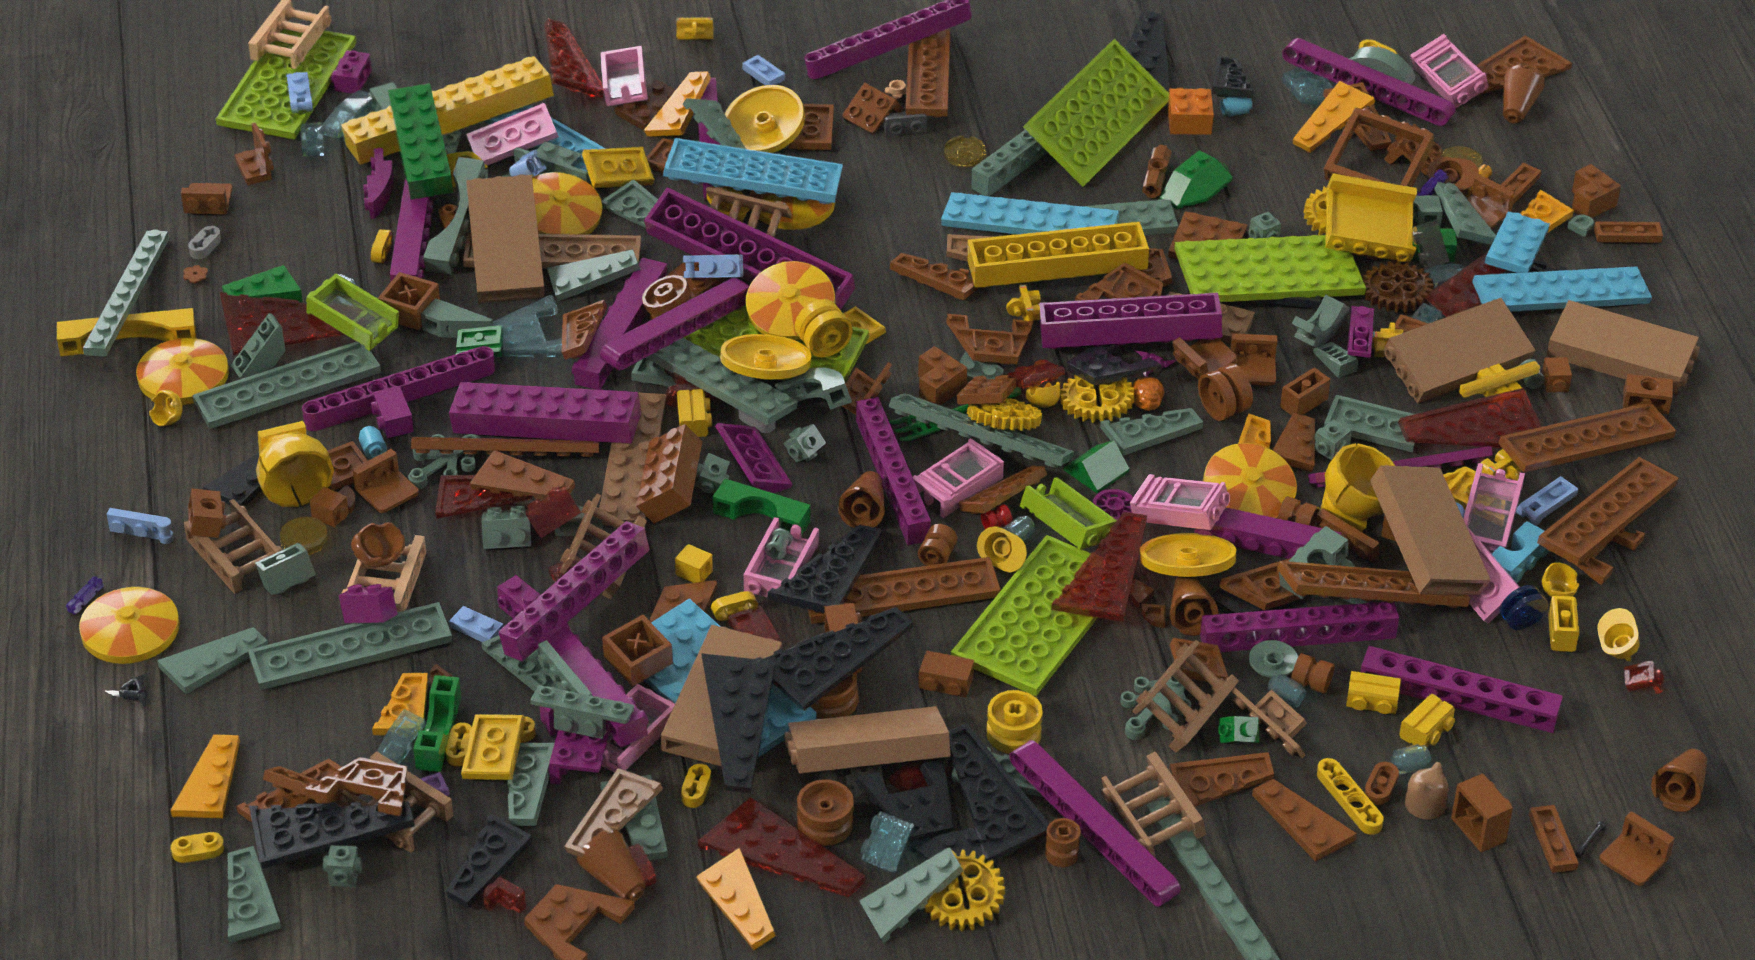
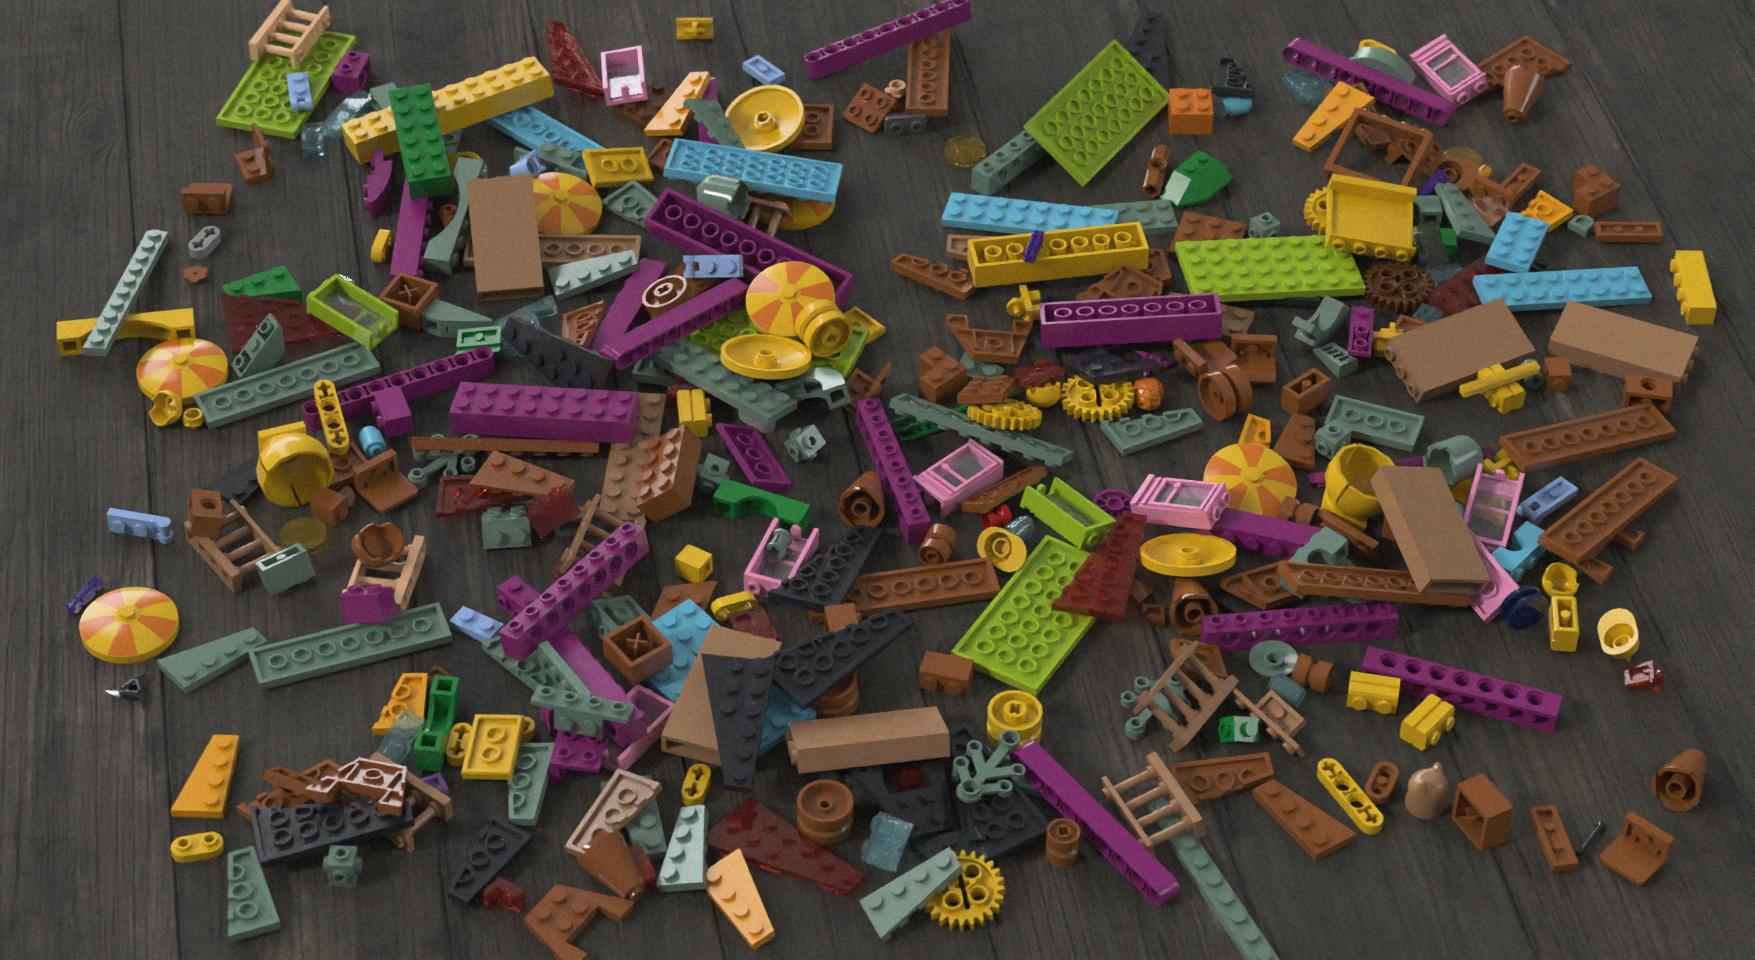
bright pink plate [466,103,559,166] -> none
slope [1064,440,1129,493] -> none
clear light blue brick [1391,744,1431,774] -> none
clear red wing [1398,388,1541,448] -> none
none -> yellow plate [182,408,205,429]
none -> yellow beam [314,380,349,455]
none -> black wing [502,316,614,390]
none -> sand green plate [585,595,653,639]
none -> wing [656,805,708,893]
none -> sand green cylinder [696,173,752,220]
none -> sand green plant [953,730,1026,803]
none -> dark purple axle [1023,230,1045,263]
none -> sand green cylinder [1423,435,1483,487]
none -> yellow brick [1670,250,1717,324]

